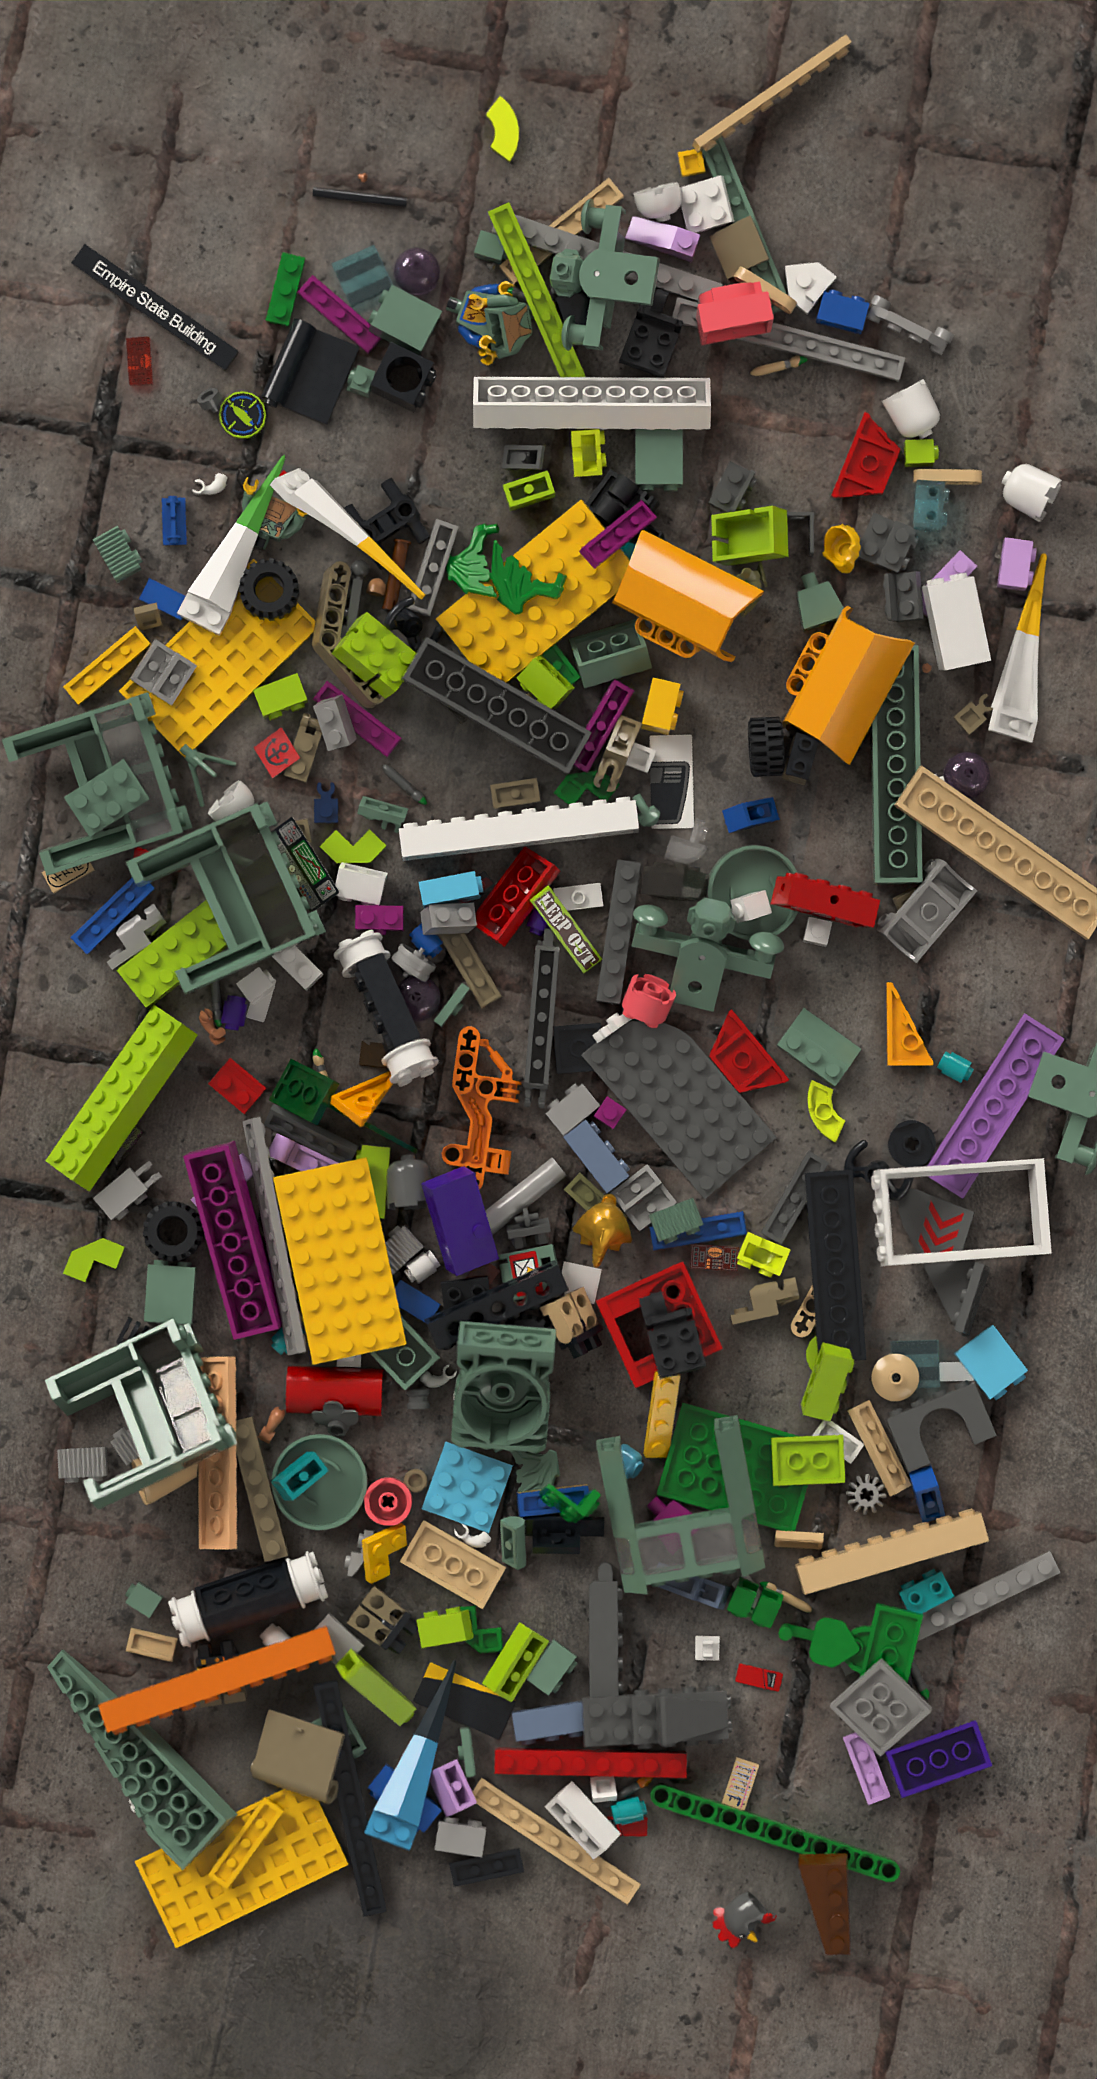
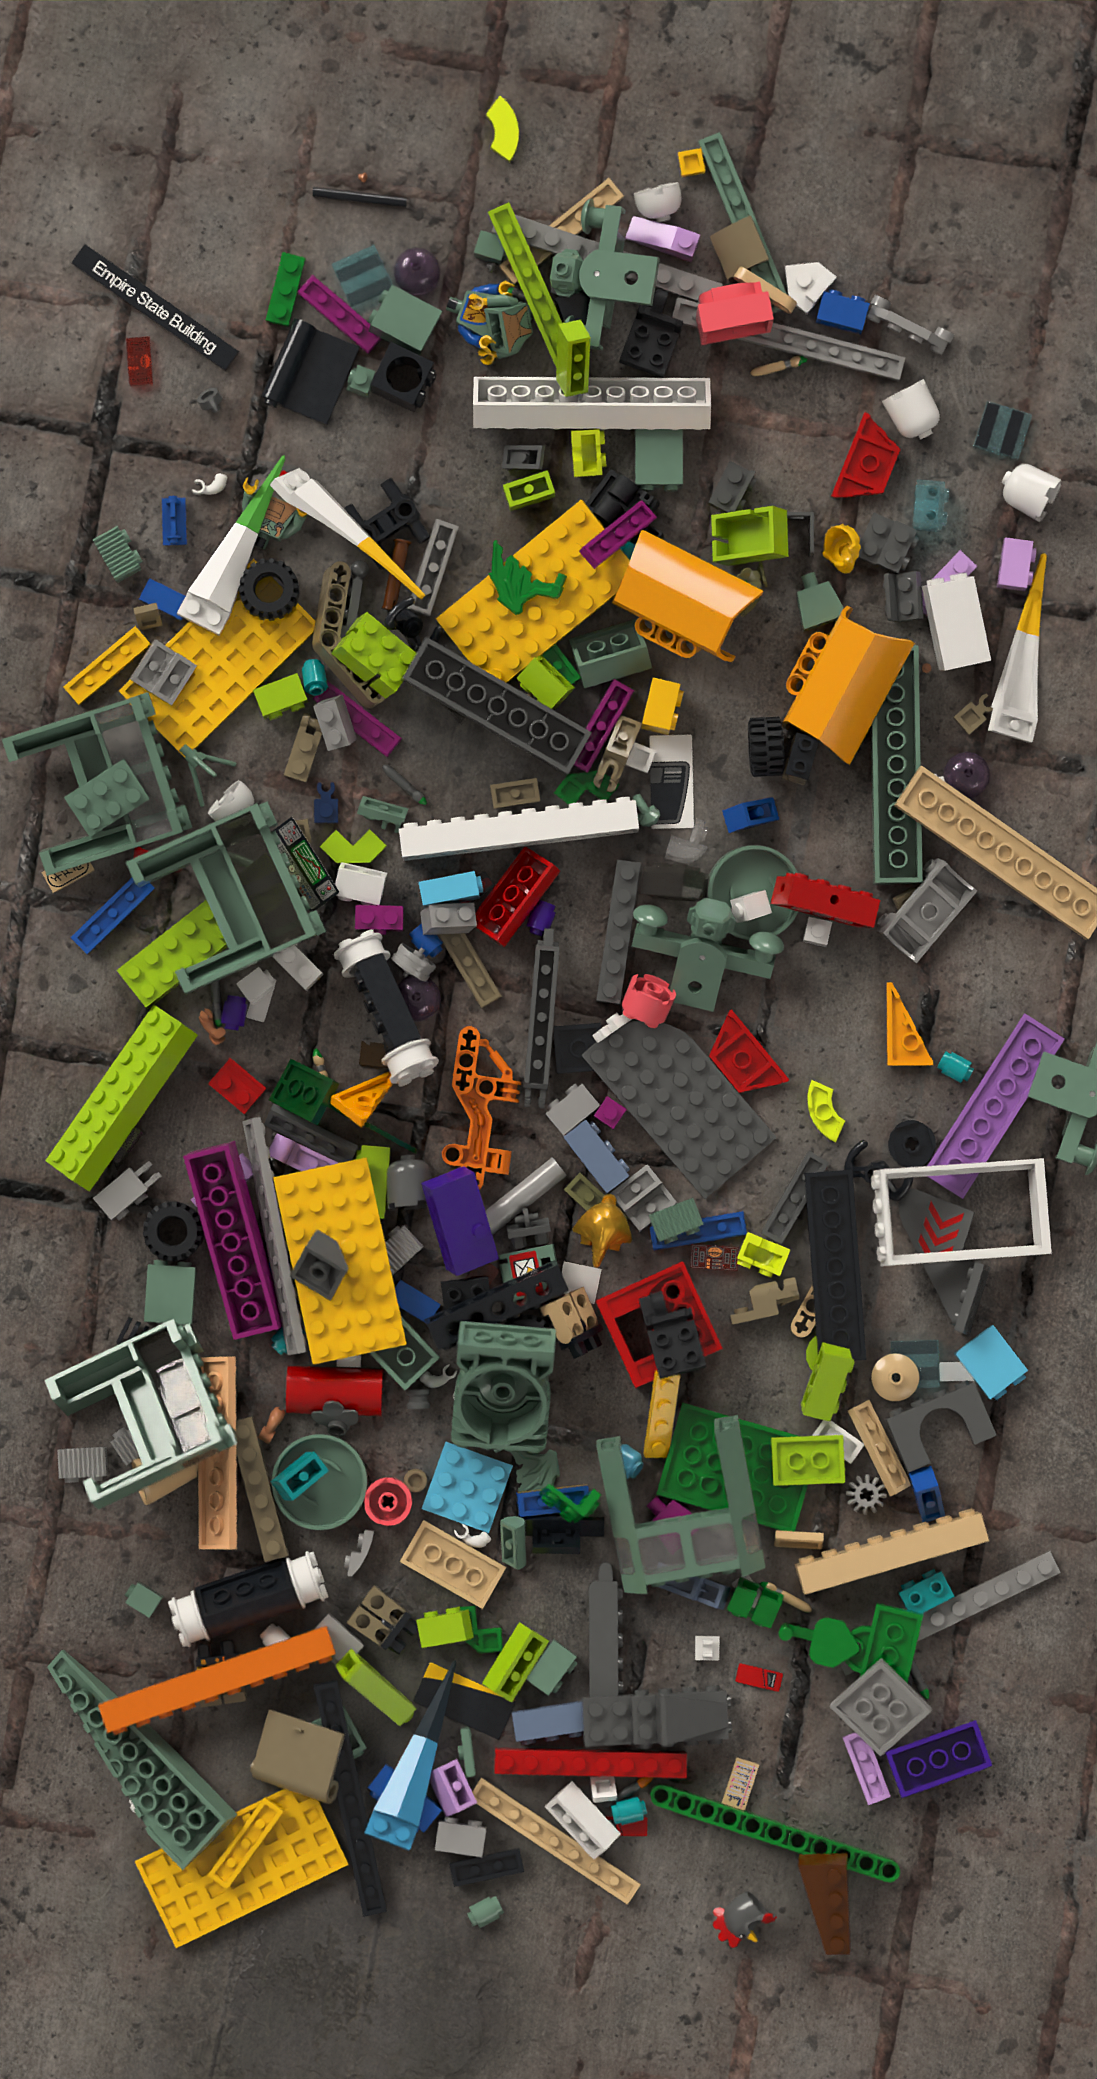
lime tile [63,1238,125,1282] -> none
light grey plate [107,904,166,971] -> none
tan tile [126,1628,178,1662] -> none
tile [219,391,266,439] -> none
red sticker [254,727,300,778] -> none
yellow plate [362,1522,407,1584] -> none
medium nougat hinge [366,578,386,597] -> none
white brick [404,1250,440,1284] -> none
sand green plate [434,983,470,1028] -> none
green animal [446,524,499,597] -> none
tile [530,886,602,974] -> none
white plate [553,883,603,911] -> none
white plate [680,176,734,233] -> none
tan plate [692,35,852,153] -> none
sand green slope [776,1008,861,1088] -> none
lime brick [904,439,939,467] -> none
tan beam [913,469,982,485] -> none
none -> dark grey slope [290,1230,349,1301]
none -> teal brick [302,659,328,696]
none -> sand green brick [467,1896,504,1928]
none -> lime brick [556,320,591,397]
none -> tile [973,401,1032,460]

